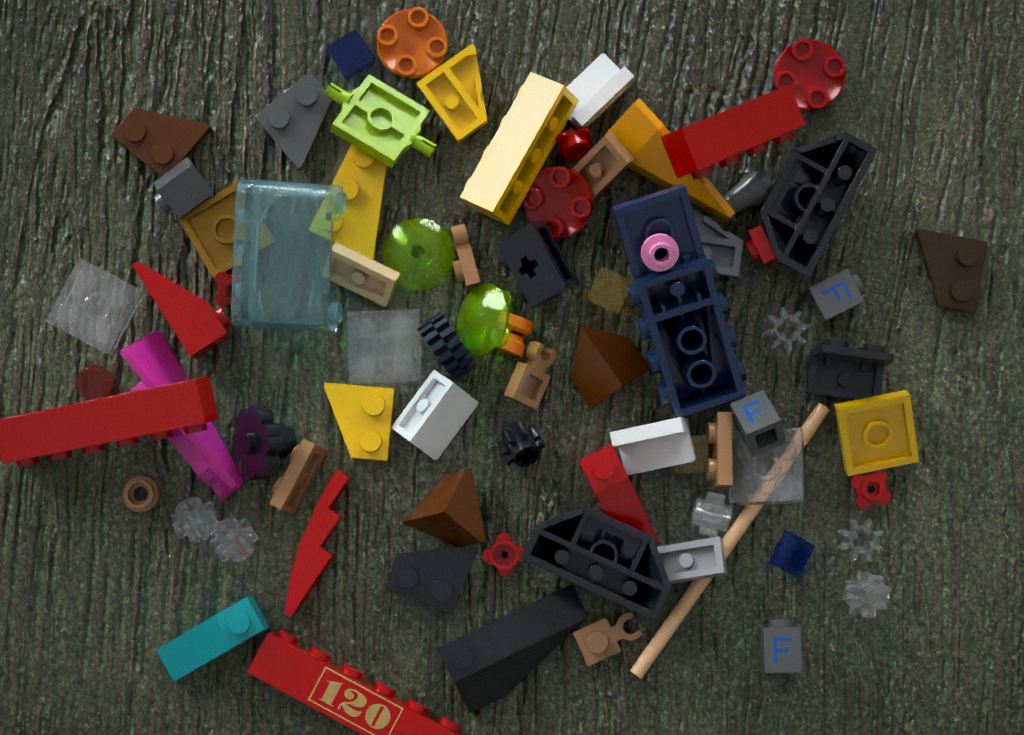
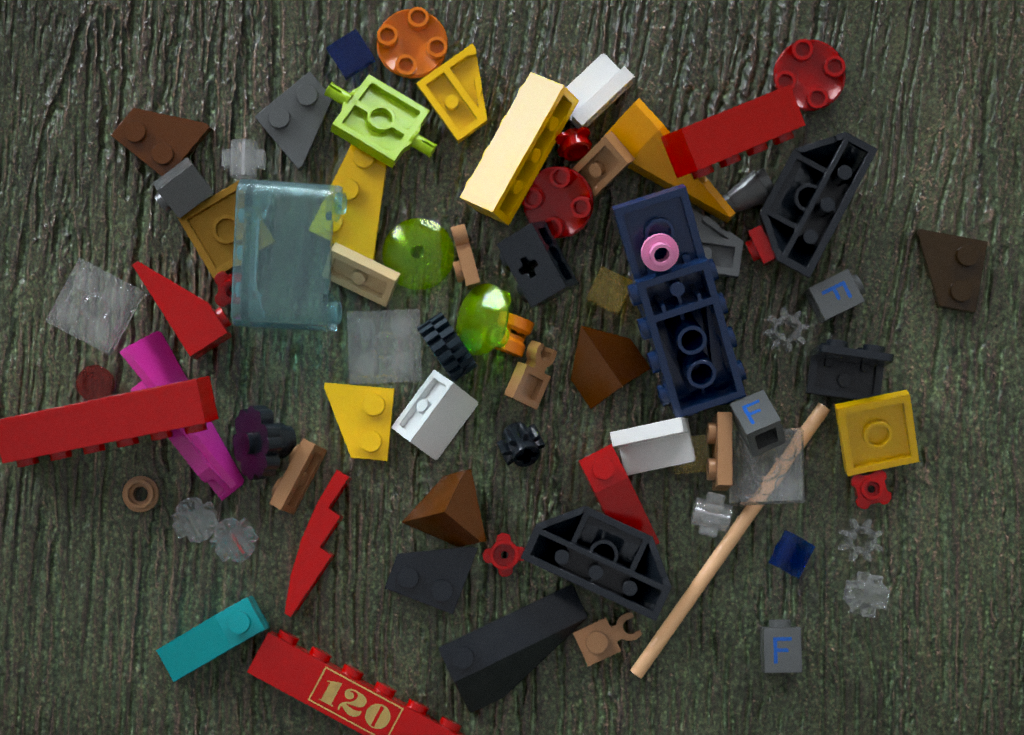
light grey plate [657,536,727,584] -> none
none -> clear gear [221,139,266,179]

